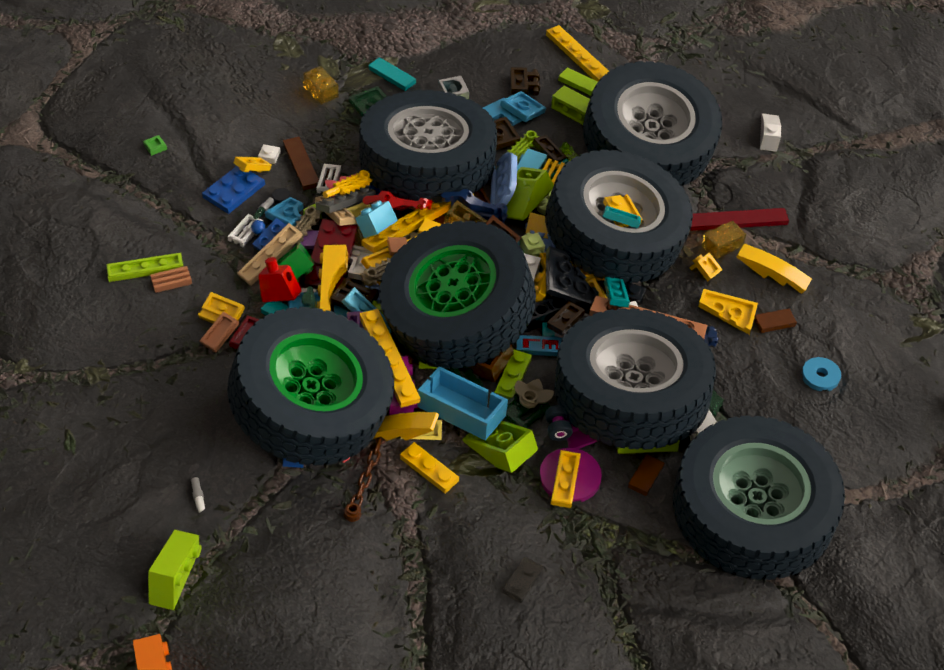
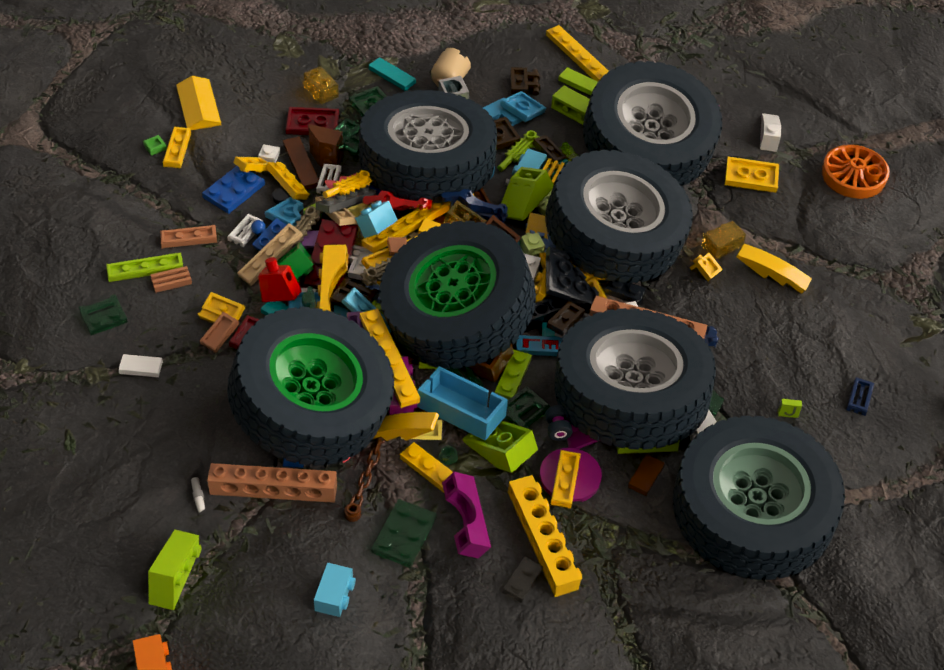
piece [253,197,274,219] -> none
light blue tile [490,152,517,205] -> none
dark tan plate [514,379,554,408] -> none
yellow plate [603,194,643,227] -> none
teal tile [603,206,641,228] -> none
teal tile [604,277,630,308] -> none
dark red tile [690,208,789,231] -> none
yellow wing [698,289,758,335] -> none
reddish brown tile [754,308,797,333] -> none
dark azure tile [802,357,841,391] -> none
none -> clear green plate [78,294,128,336]
none -> white tile [119,354,163,377]
none -> nougat tile [160,225,217,248]
none -> yellow tile [163,127,191,168]
none -> yellow slope [176,76,221,130]
none -> nougat brick [207,463,337,503]
none -> yellow plate [266,162,309,200]
none -> dark red tile [286,107,340,135]
none -> reddish brown slope [308,124,344,170]
none -> medium azure brick [314,563,356,617]
none -> clear green plate [334,118,360,155]
none -> clear green plate [371,499,437,568]
none -> tan cylinder [431,48,471,87]
none -> clear green plate [438,446,458,465]
none -> magenta arch [442,472,491,558]
none -> yellow brick [508,475,582,597]
none -> yellow plate [724,157,779,193]
none -> lime tile [778,399,802,418]
none -> orange piece [822,145,889,199]
none -> dark blue tile [846,377,875,416]

